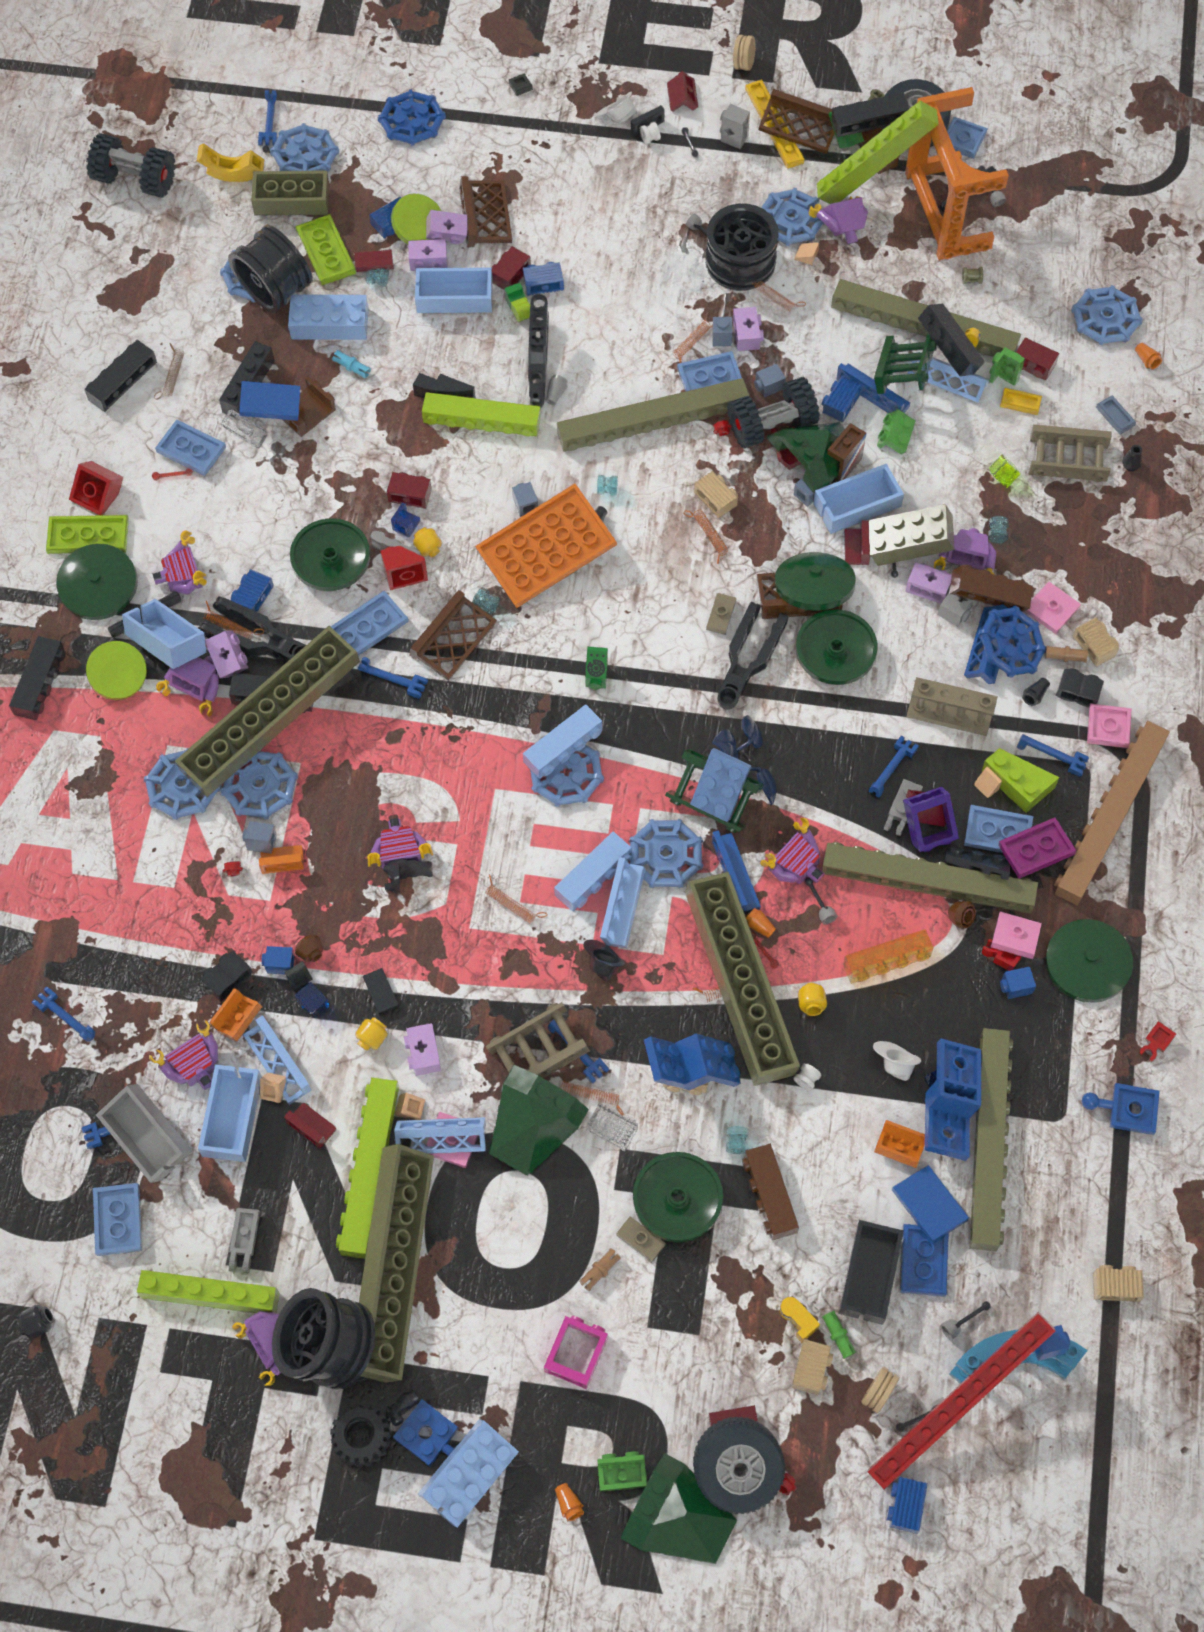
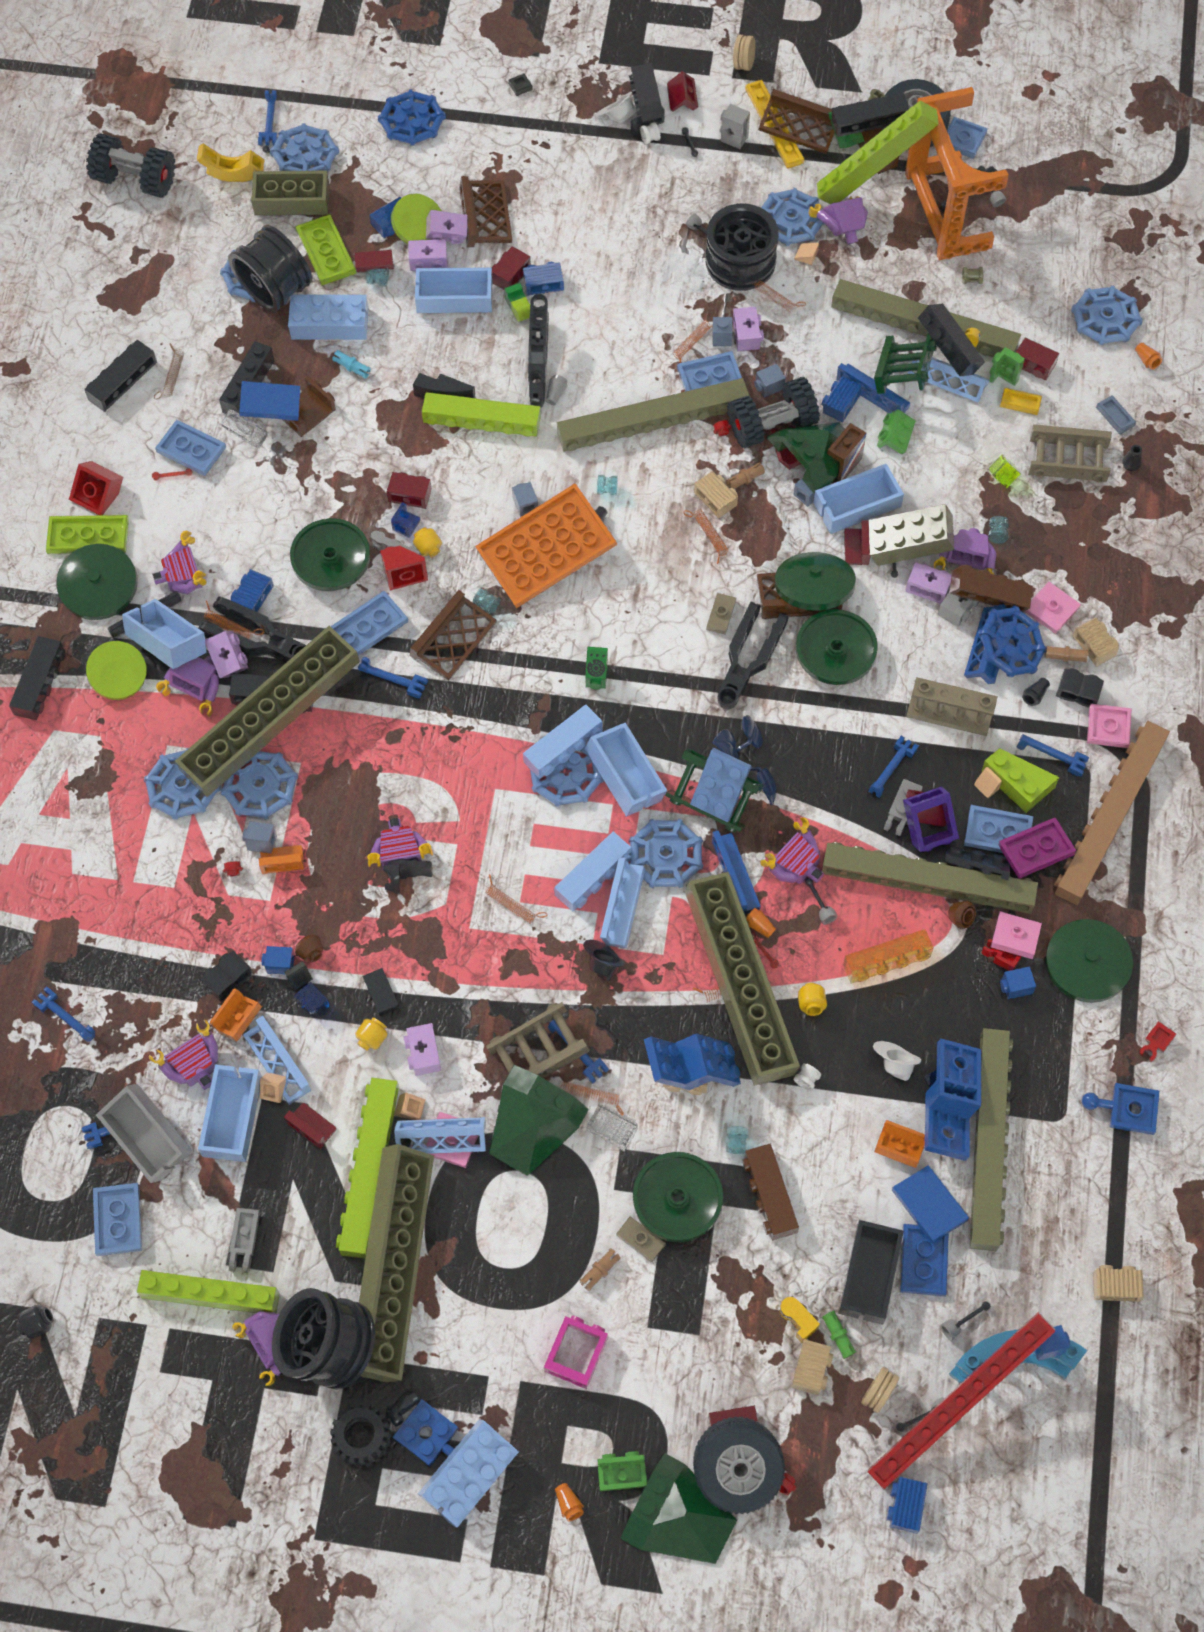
none -> light blue piece [585,723,667,817]
none -> black brick [629,63,664,122]
none -> medium nougat pin [726,463,765,489]

